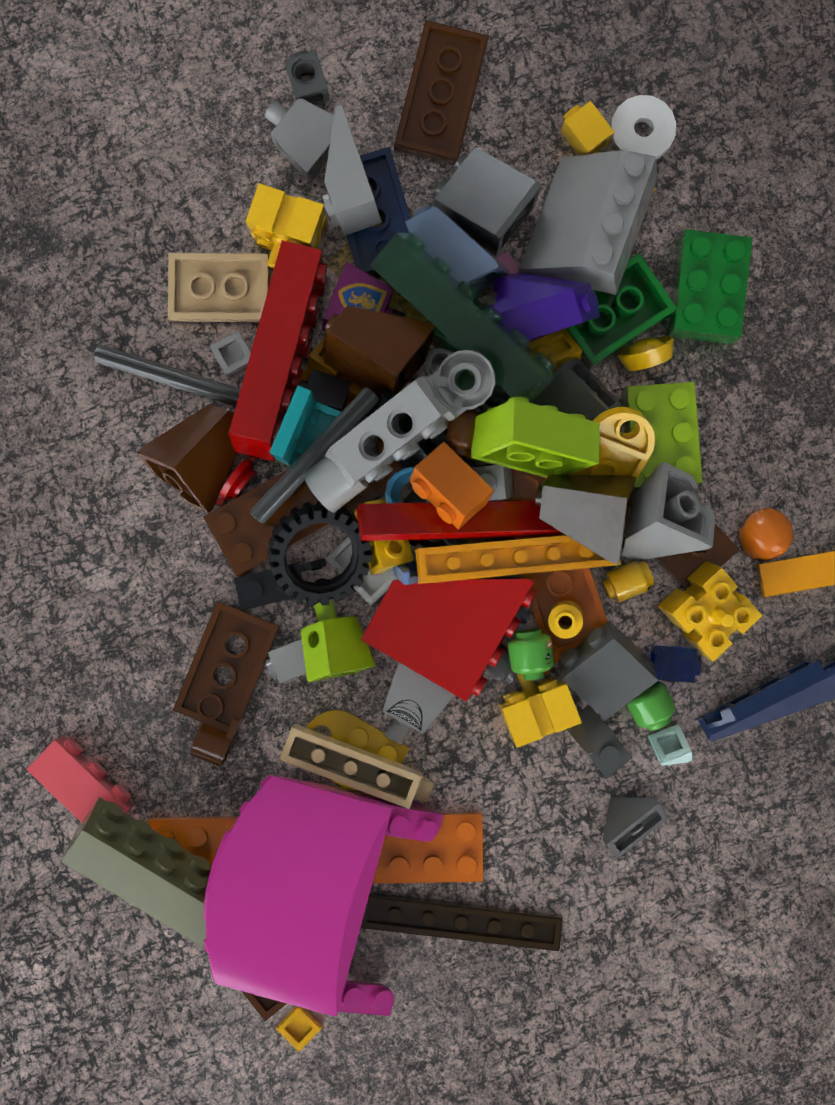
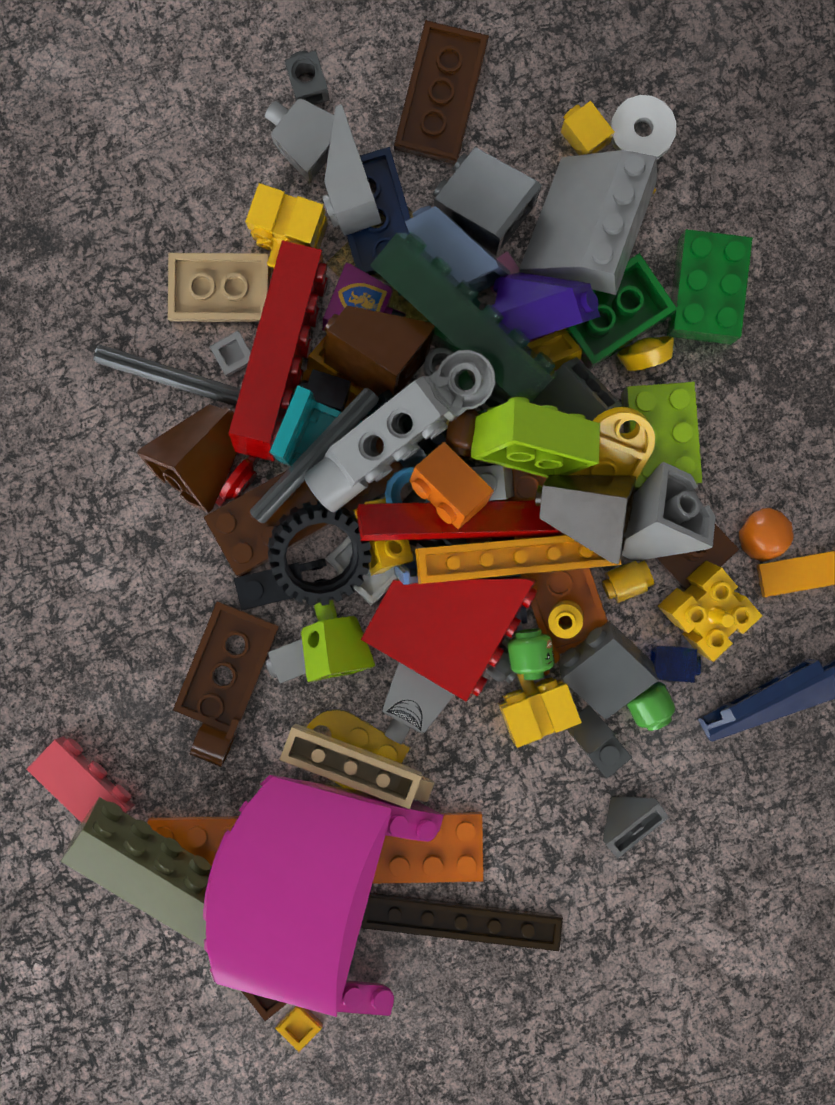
light aqua slope [647,724,692,766] -> none

